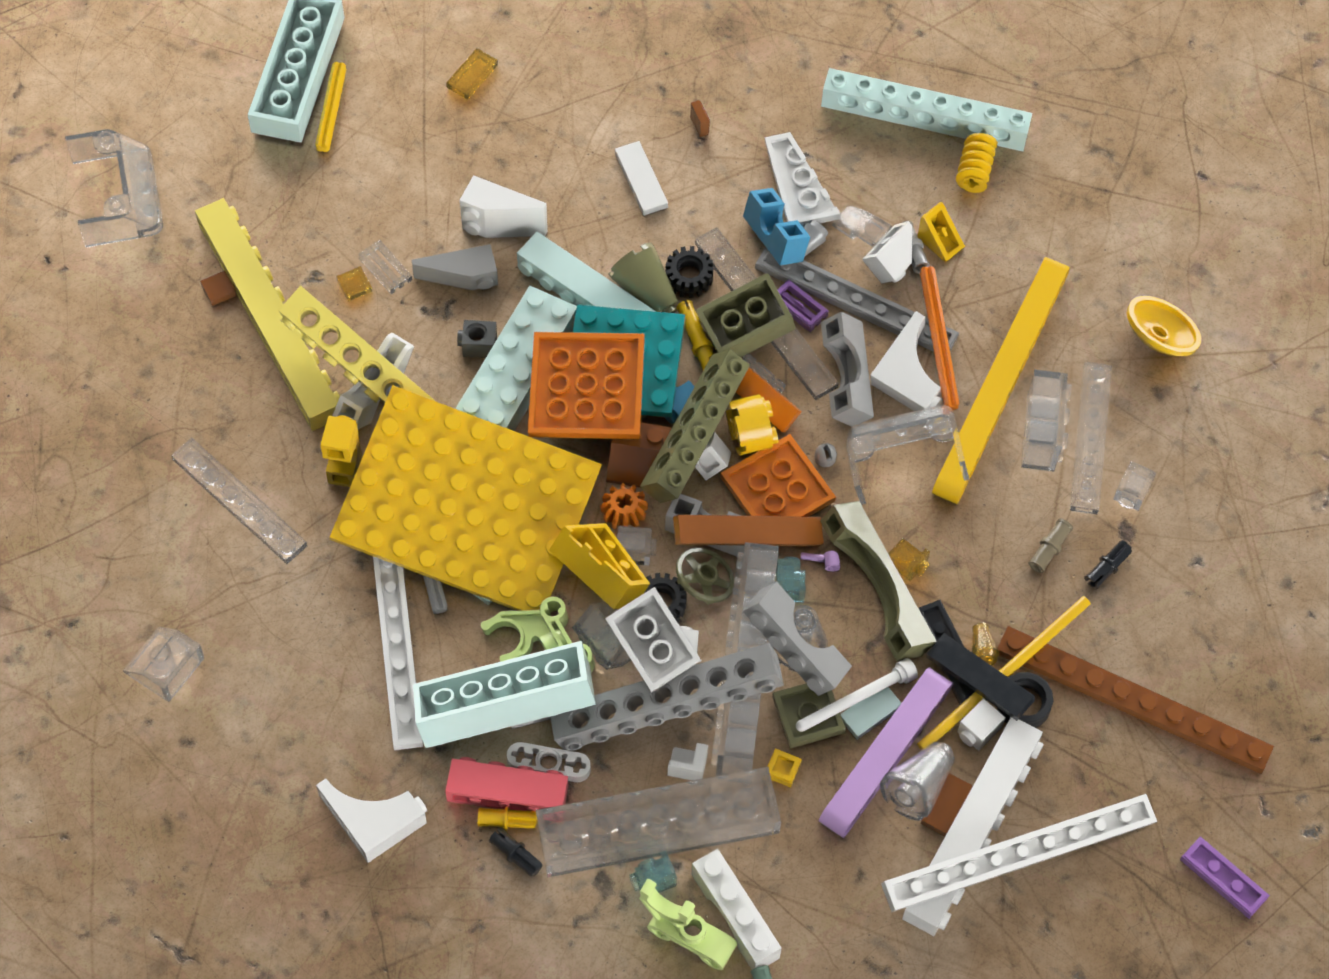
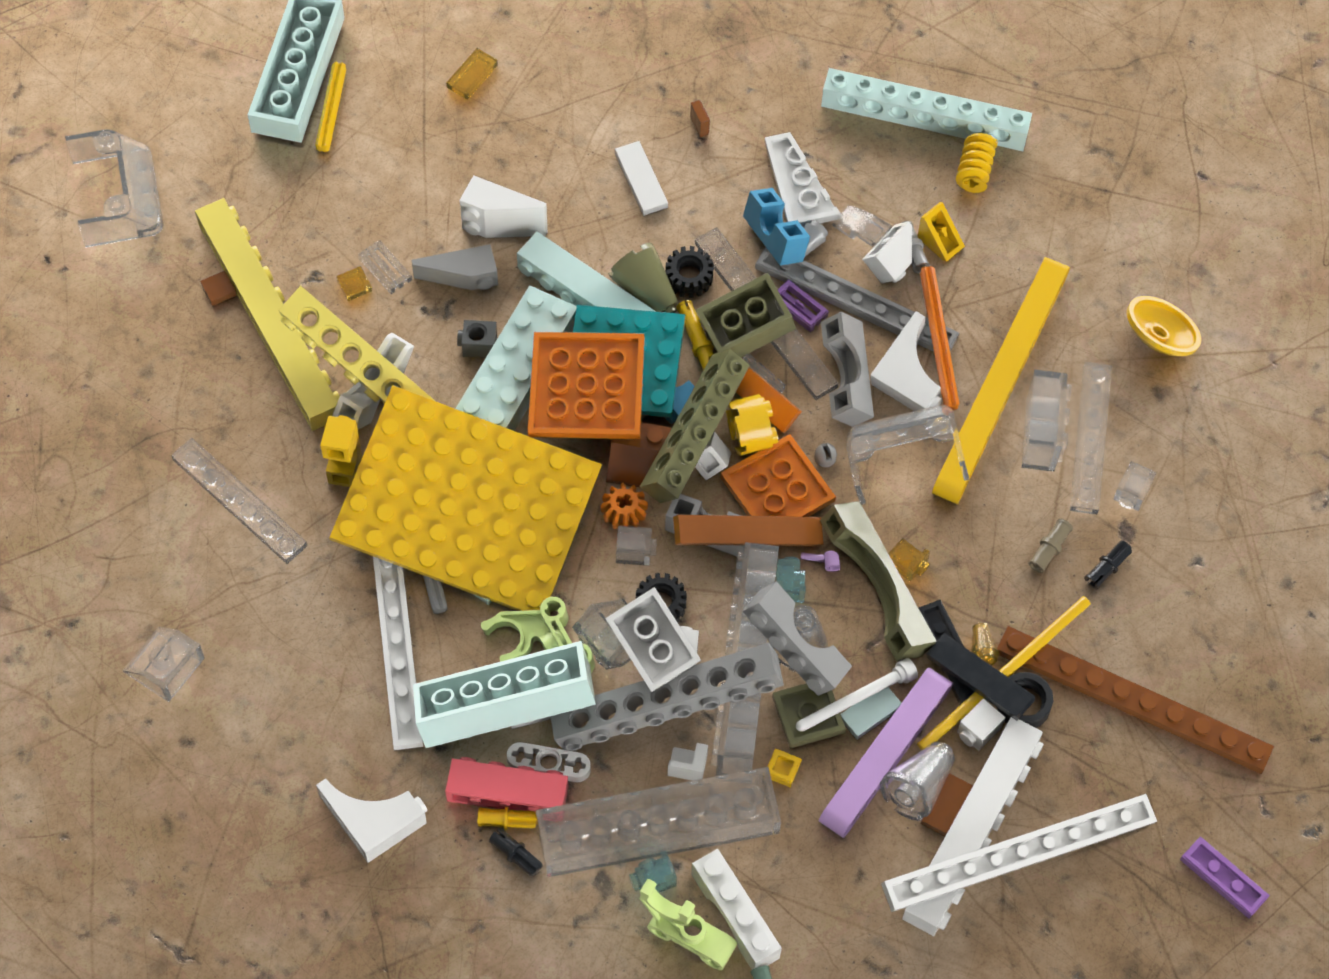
yellow wedge [549,523,650,609] -> none
olive wheel [676,548,734,605] -> none

